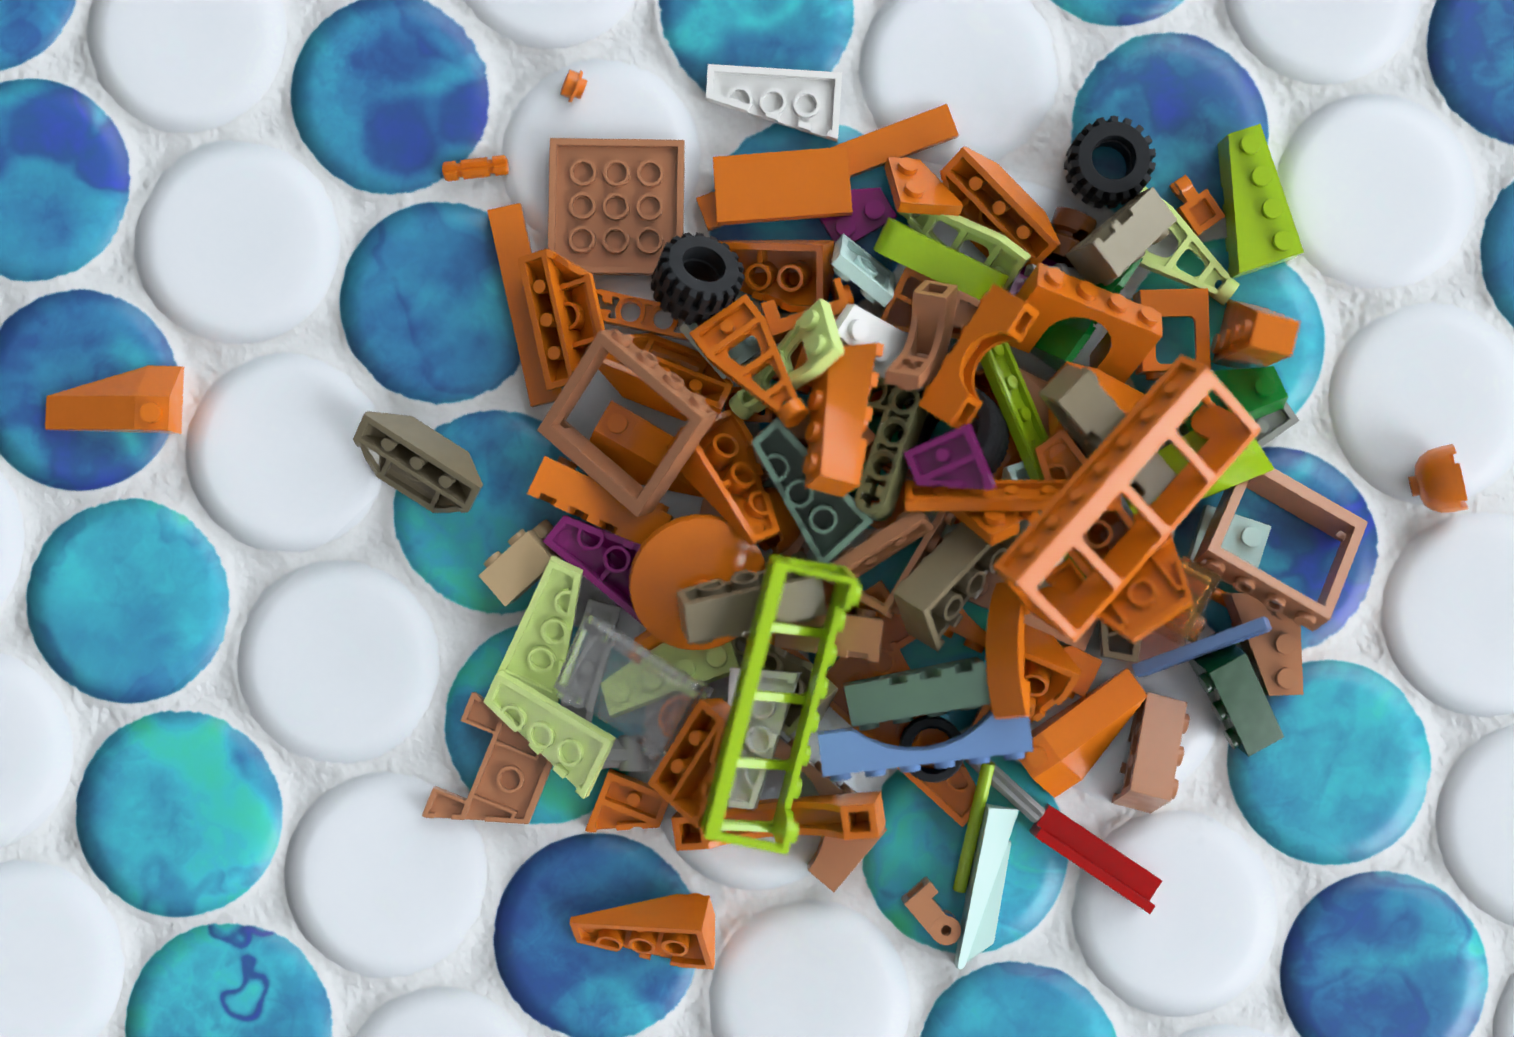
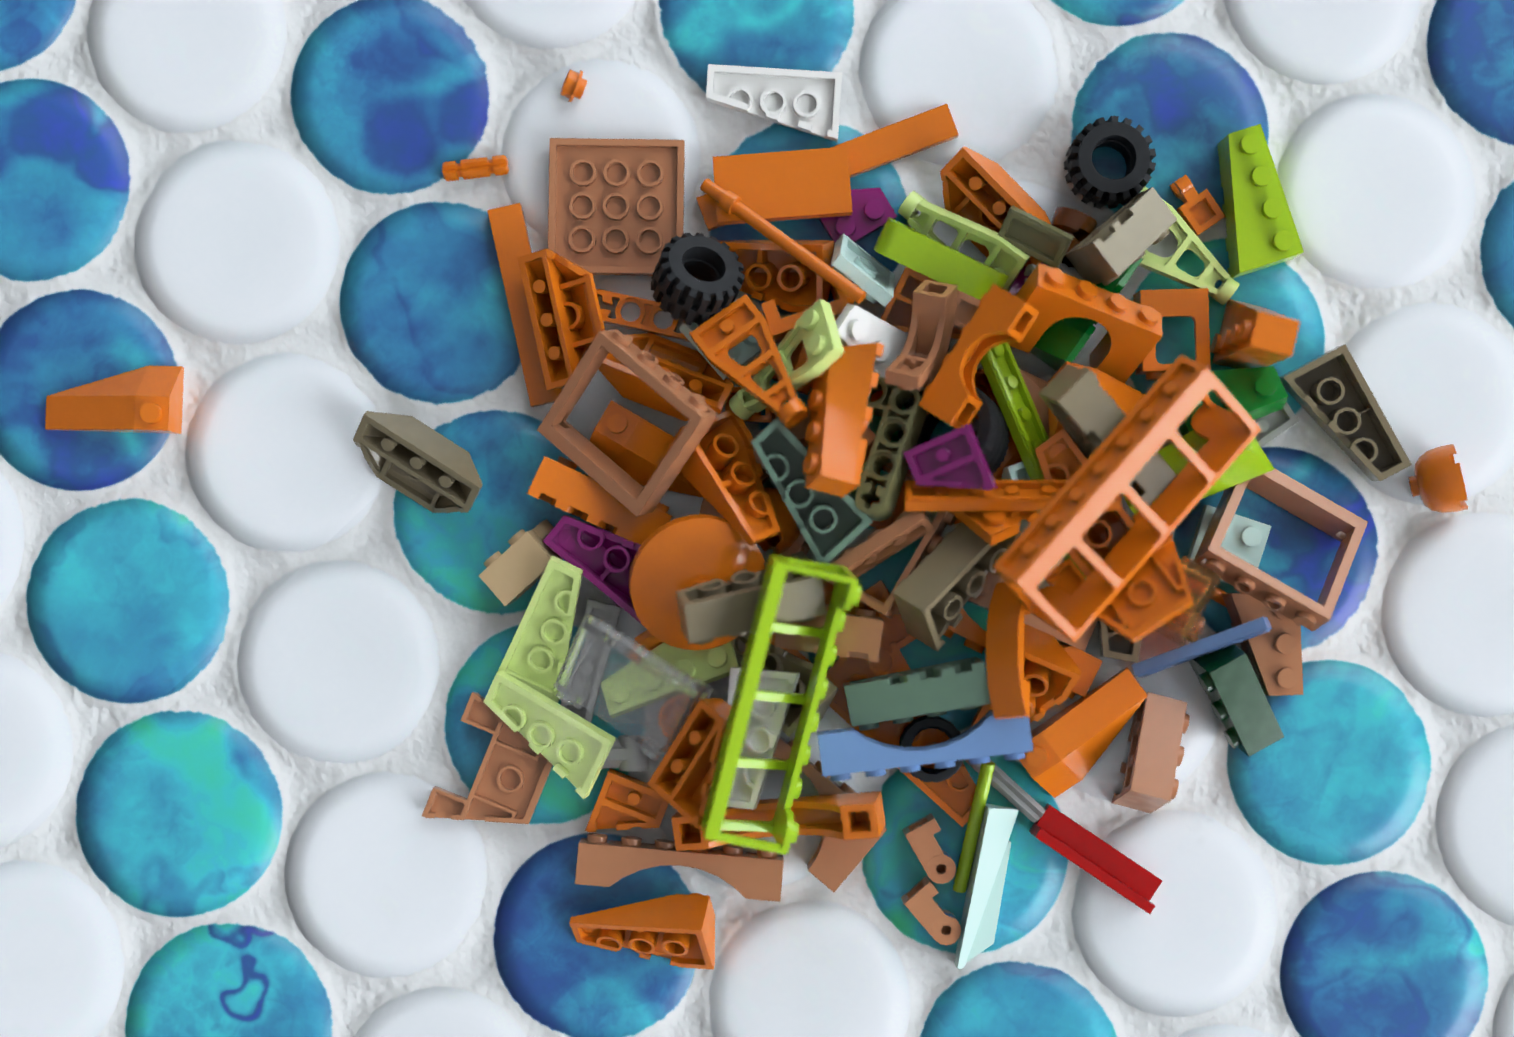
orange wing [884,157,963,216] -> none
none -> nougat arch [575,833,784,902]
none -> orange bar [700,178,867,304]
none -> nougat leg [902,813,956,884]
none -> olive tile [998,206,1074,268]
none -> dark tan wedge [1279,344,1412,481]

